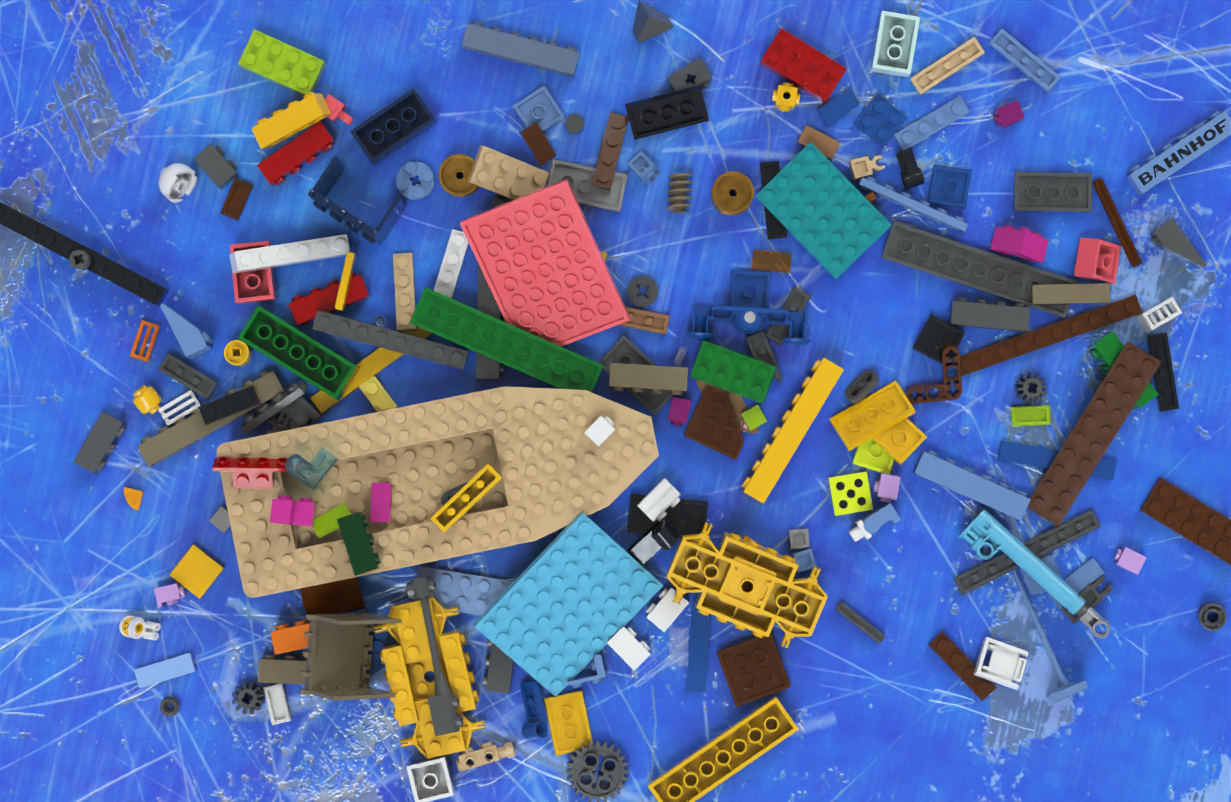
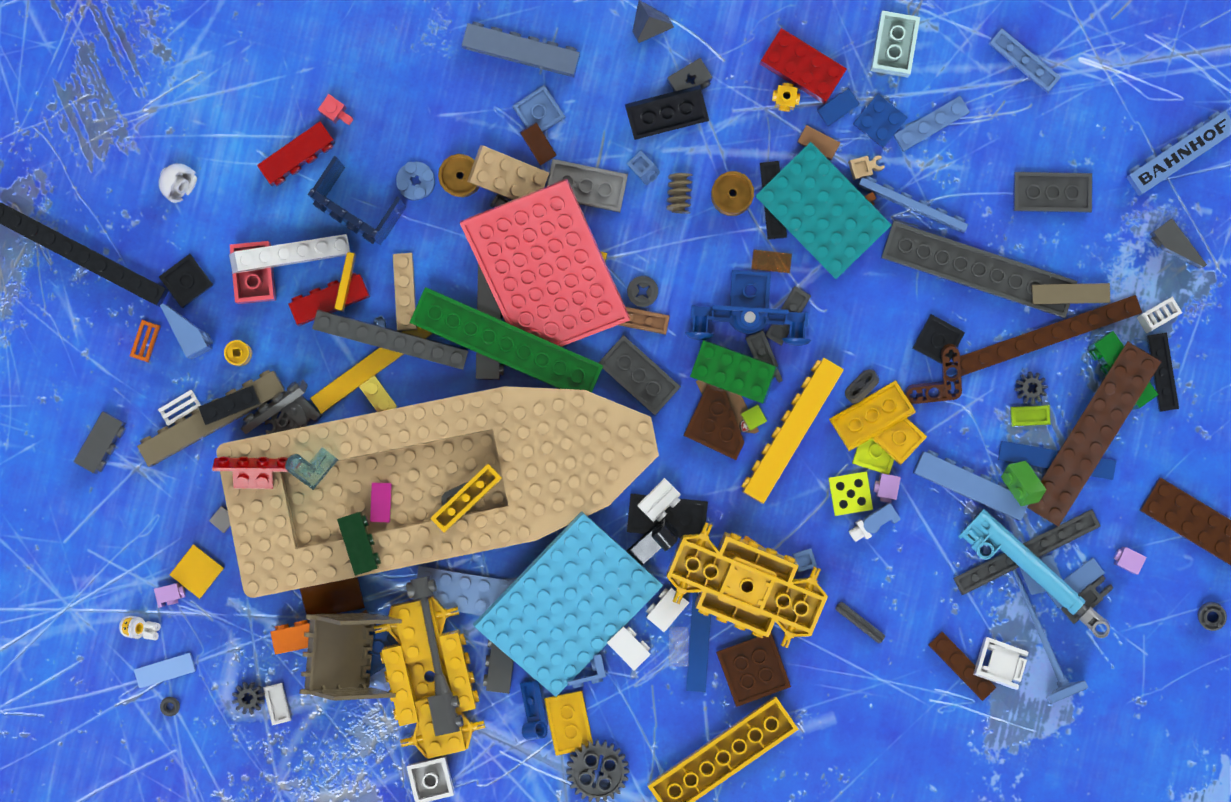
dark grey wheel [69,250,91,270] -> none
light orange tile [124,487,144,510] -> none
yellow head [132,385,162,414] -> none
dark grey plate [158,353,218,400] -> none
dark grey brick [194,144,239,190] -> none
reddish brown tile [220,178,253,221] -> none
lime brick [238,29,327,96] -> none
green brick [238,305,360,400] -> none
yellow brick [251,92,331,149] -> none
dark tan brick [258,655,307,684] -> none
dark pink brick [270,495,316,527] -> none
lime tile [313,503,351,539] -> none
dark blue brick [350,88,437,166] -> none
white plate [434,229,469,299] -> none
tan brick [456,741,516,771] -> none
dark grey tile [565,114,584,134] -> none
white brick [584,416,615,447] -> none
reddish brown plate [592,112,629,191] -> none
dark tan brick [609,363,688,395] -> none
magenta brick [667,397,691,427] -> none
clear tile [673,347,688,367] -> none
light grey tile [789,528,810,549] -> none
black piece [895,148,925,190] -> none
tan plate [909,37,985,95] -> none
blue tile [927,164,972,209] -> none
dark grey brick [949,298,1030,332] -> none
dark pink brick [990,225,1049,263] -> none
magenta brick [993,100,1025,129] -> none
coral slope [1074,238,1121,284] -> none
reddish brown axle [1092,178,1142,267] -> none
none -> black plate [159,254,213,308]
none -> bright green brick [1001,461,1046,506]

